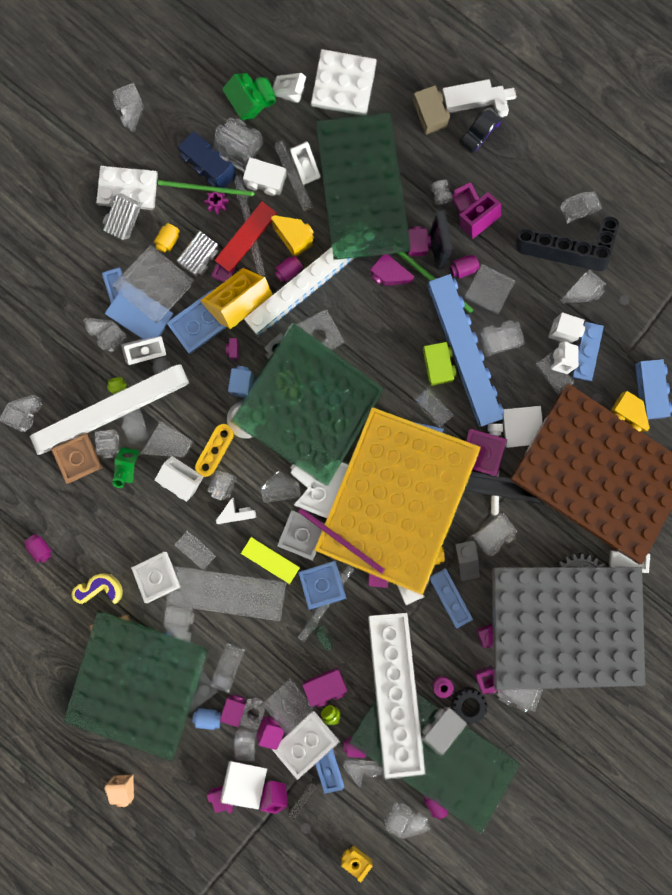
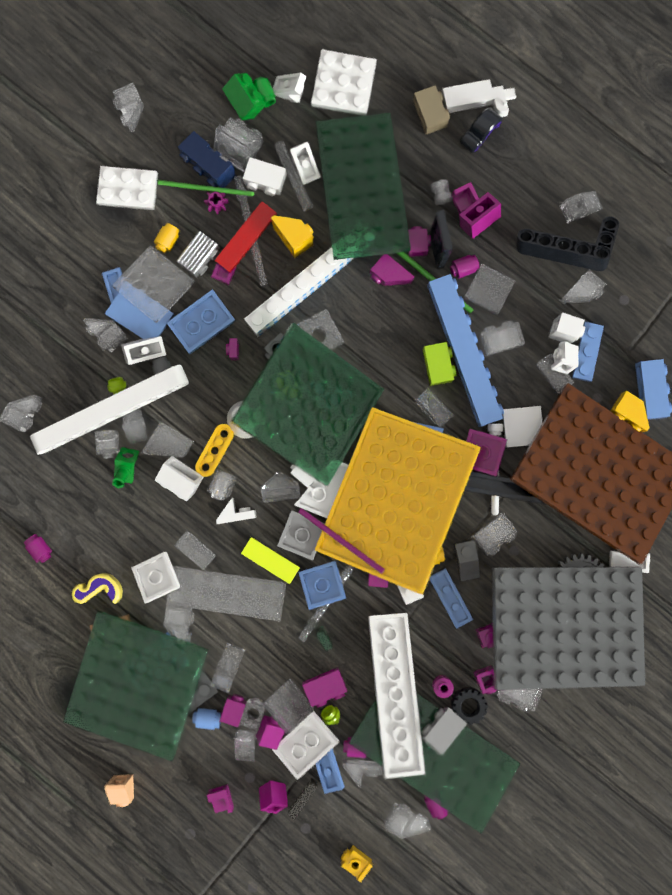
medium nougat plate [51,433,103,484] -> none
light grey brick [103,193,142,240] -> none
yellow slope [200,268,273,329] -> none
white tile [220,761,267,809] -> none
medium blue brick [228,366,254,399] -> none
magenta brick [274,256,303,283] -> none

